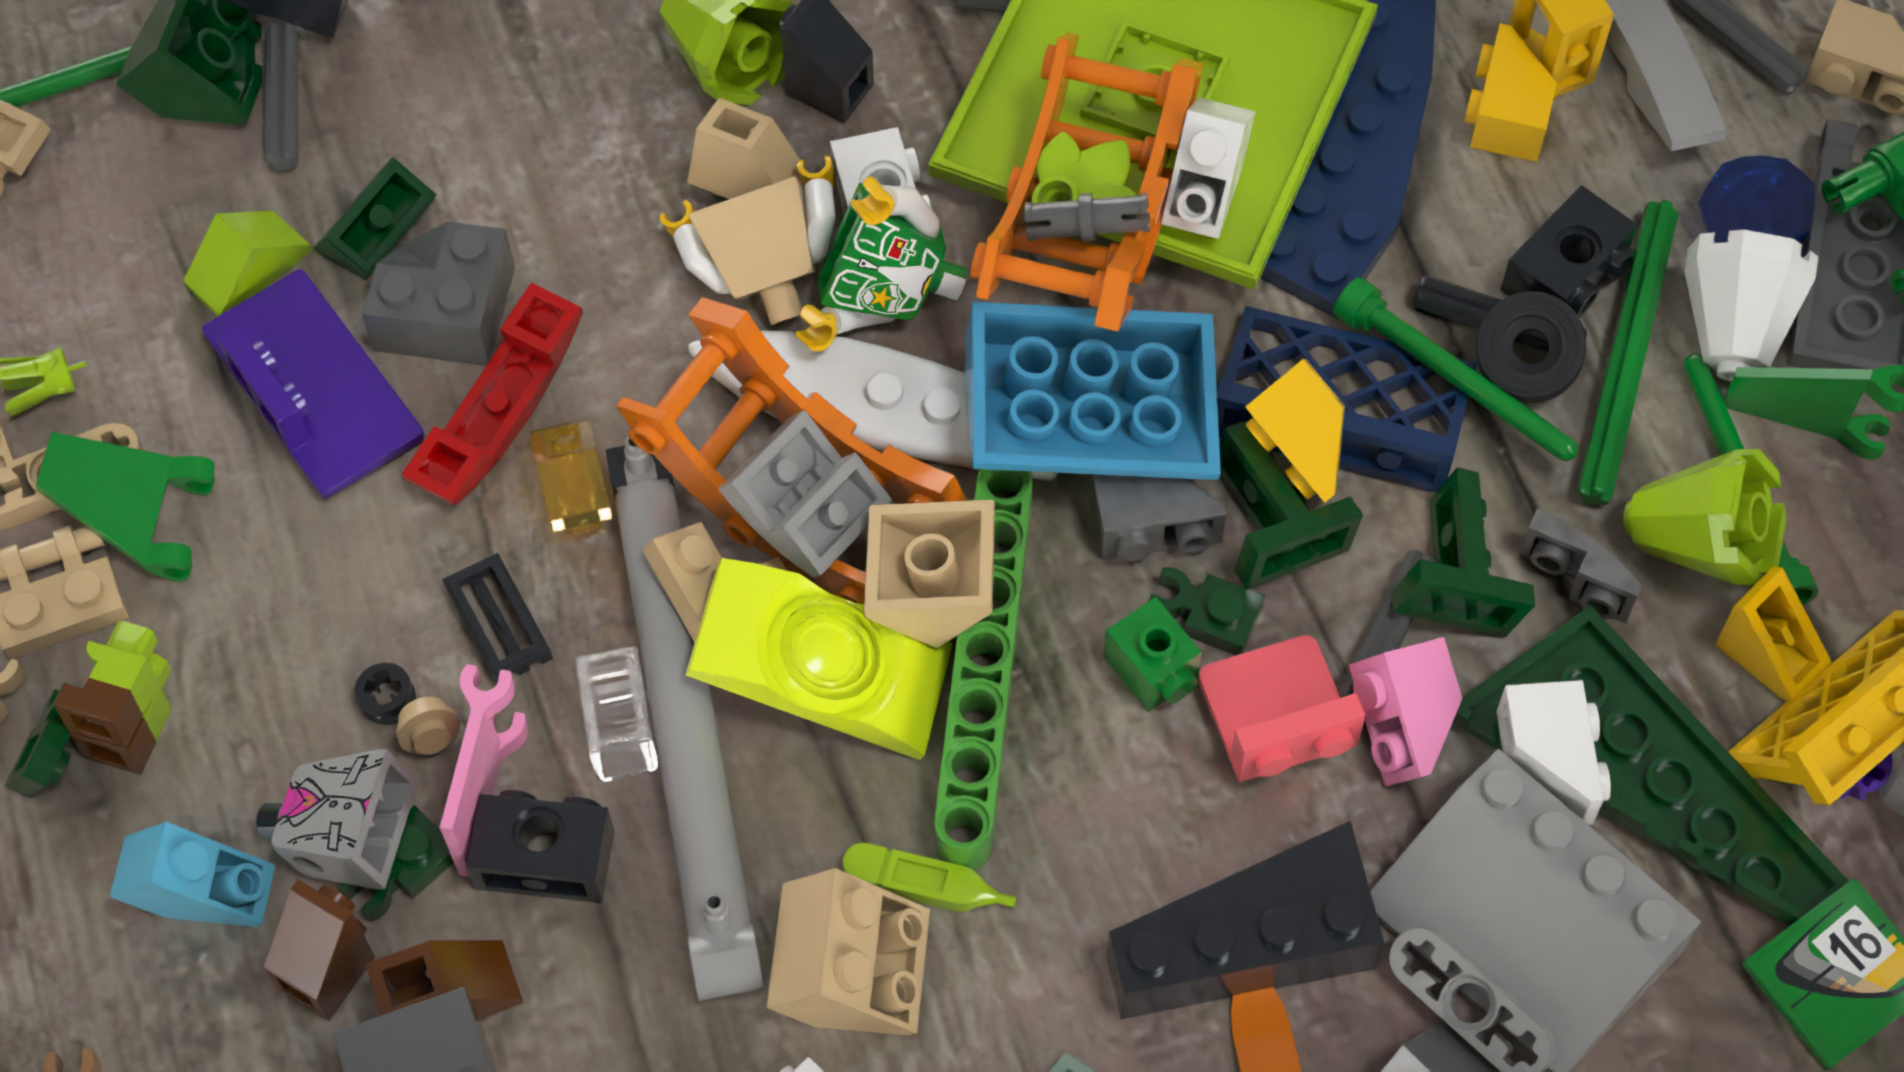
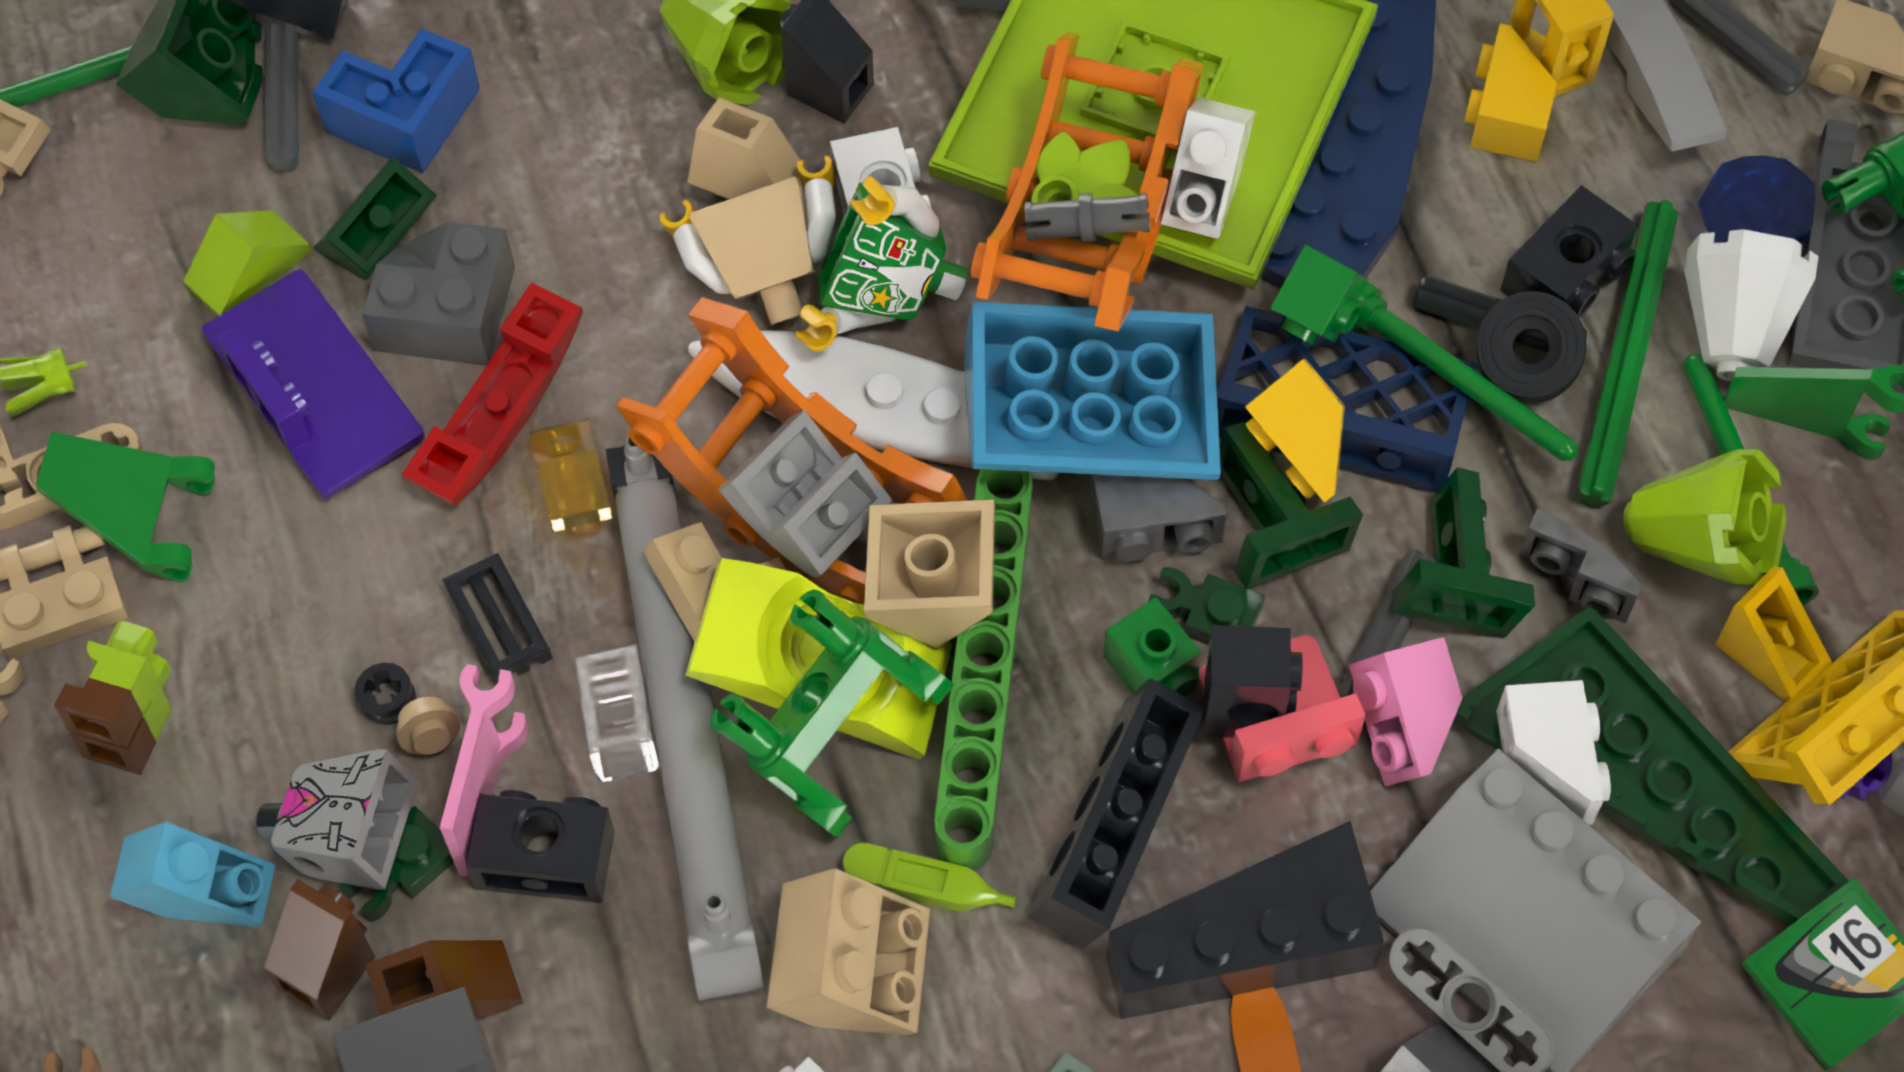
dark green plate [4,683,71,797] -> none
none -> blue panel [312,28,480,173]
none -> green connector [710,589,954,838]
none -> black brick [1027,678,1206,948]
none -> black brick [1203,625,1303,738]
none -> green brick [1270,245,1369,345]

